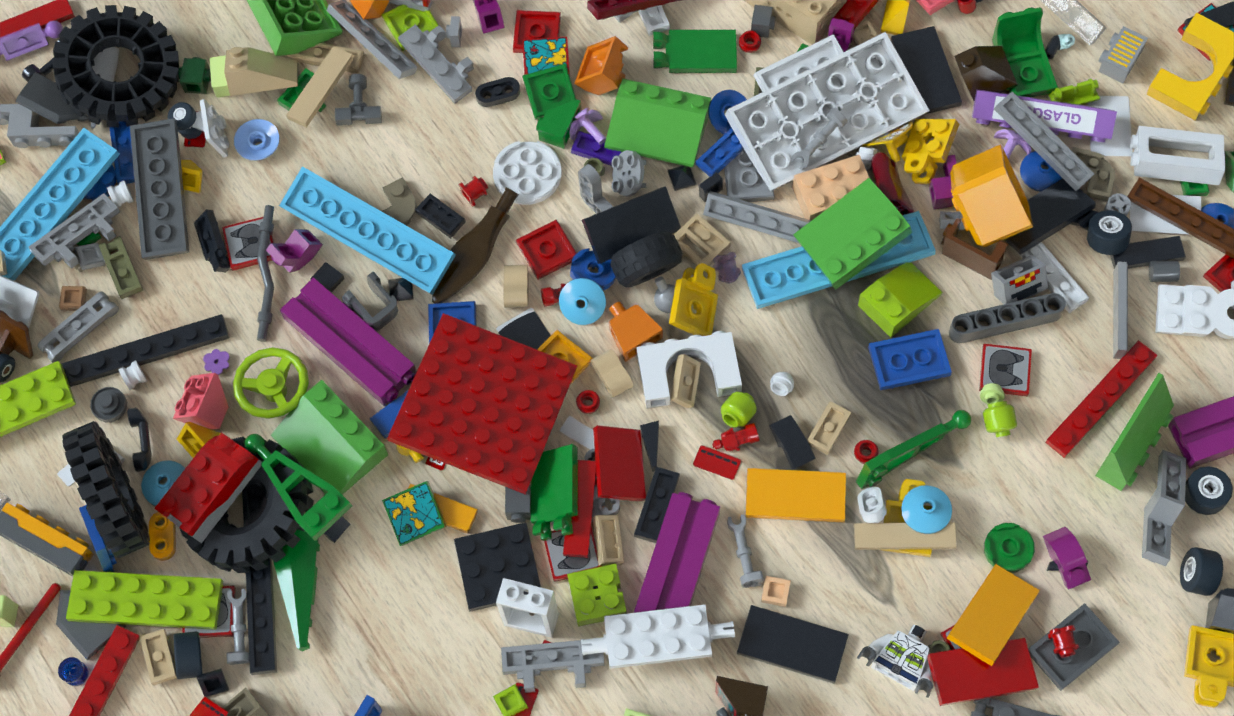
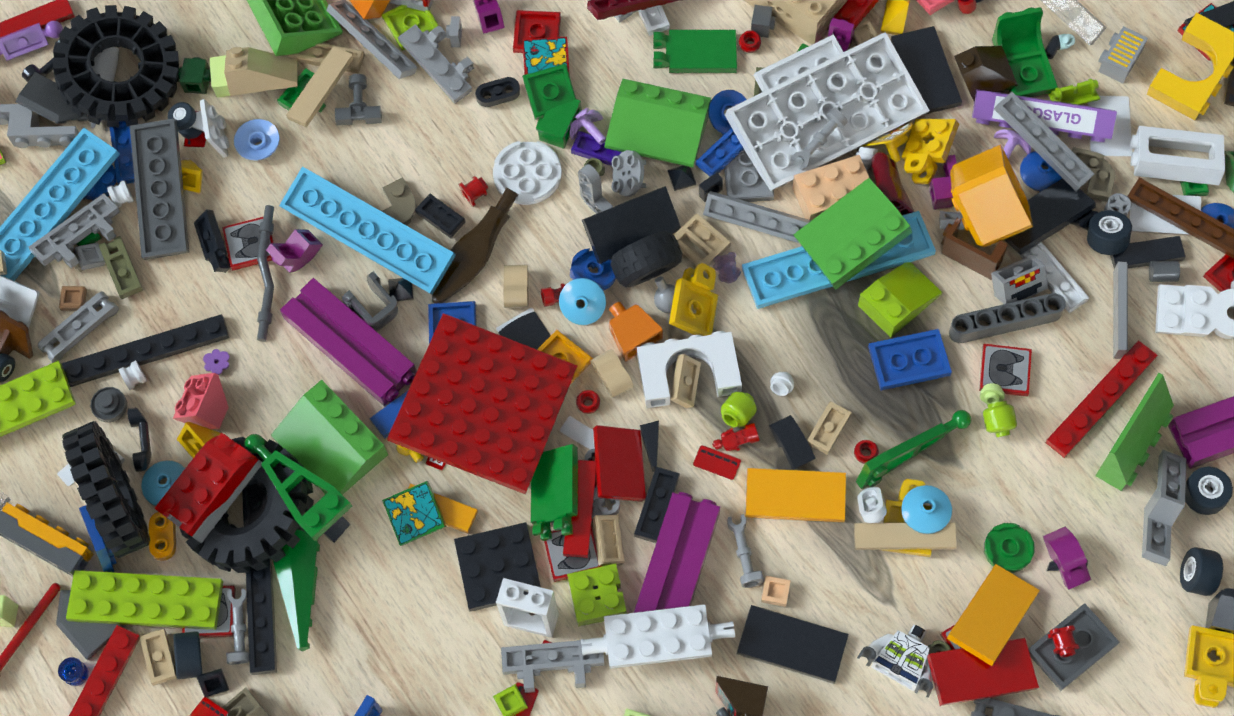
lime piece [233,347,309,419] -> none
black tile [310,262,345,293] -> none
dark grey brick [505,485,531,523] -> none
red tile [516,219,577,280] -> none
orange brick [574,36,628,95] -> none

